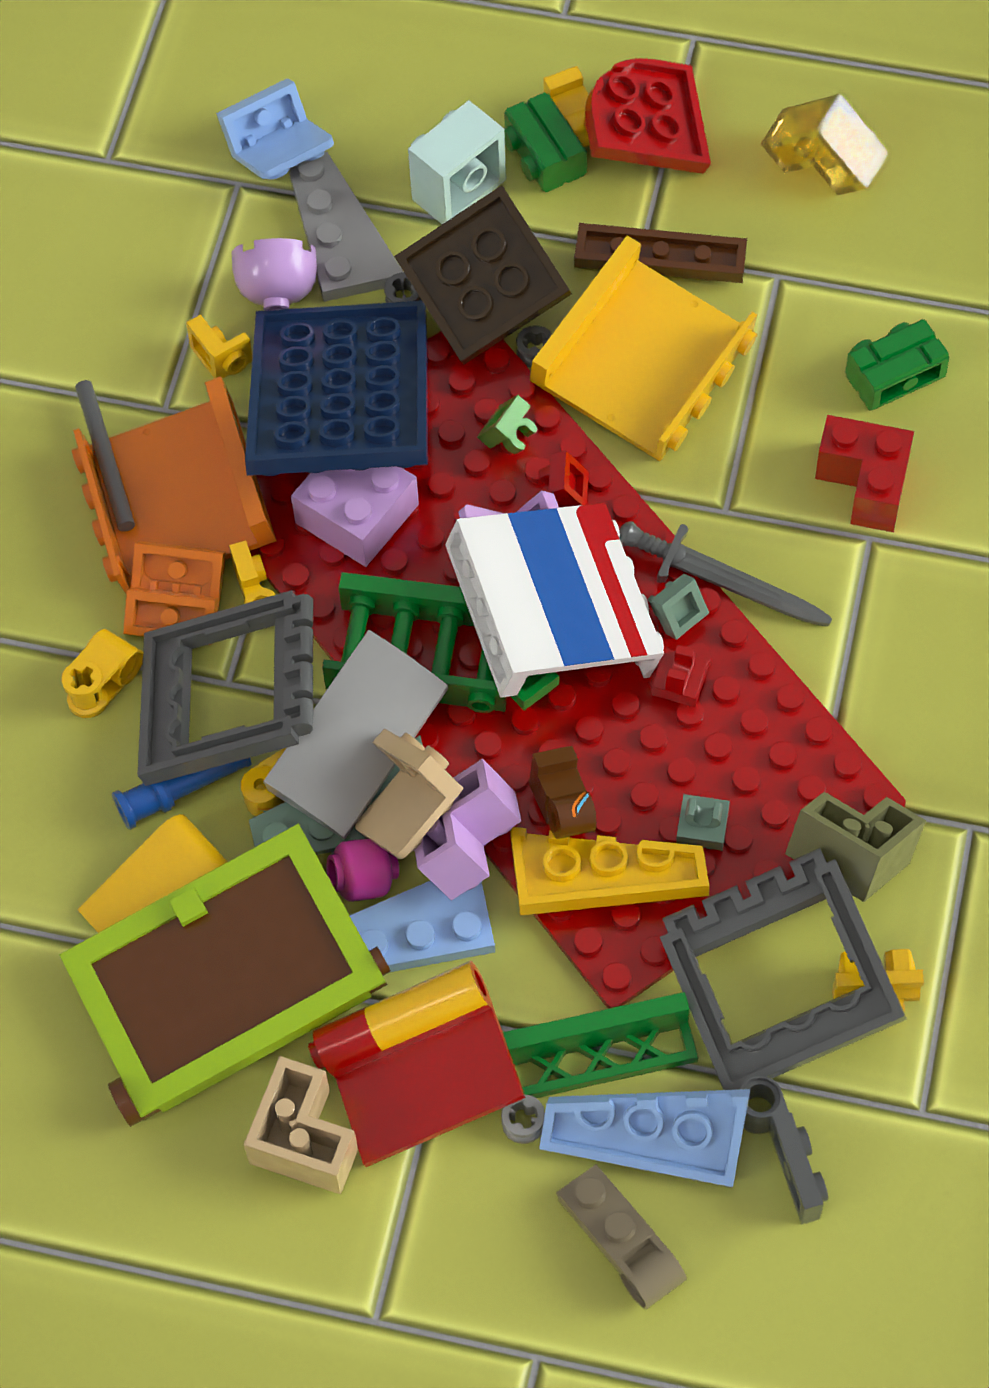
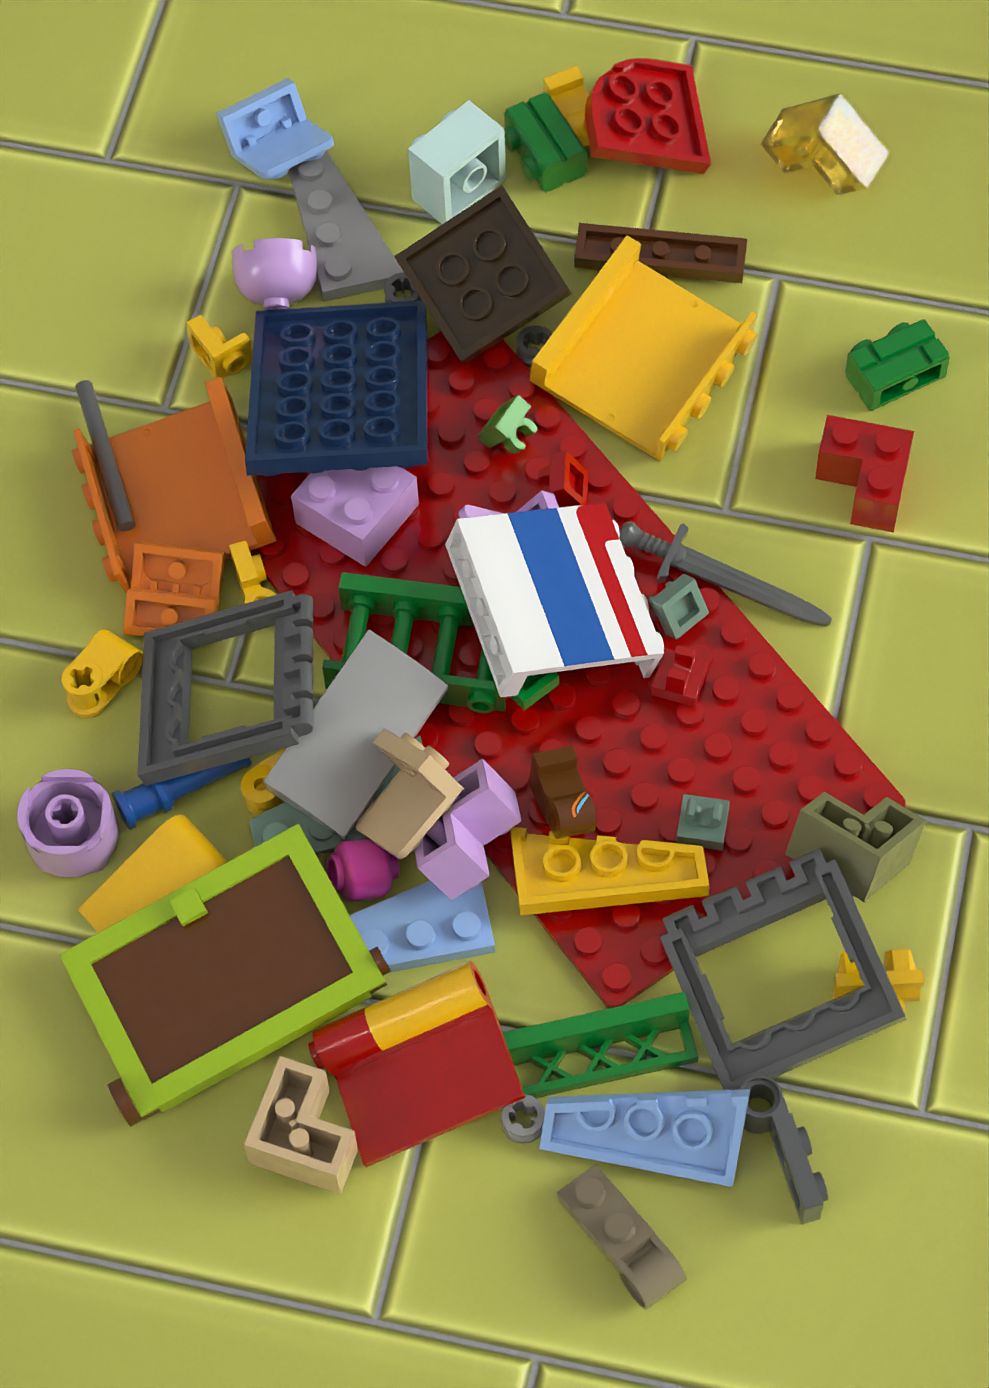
none -> lavender brick [17,769,119,877]

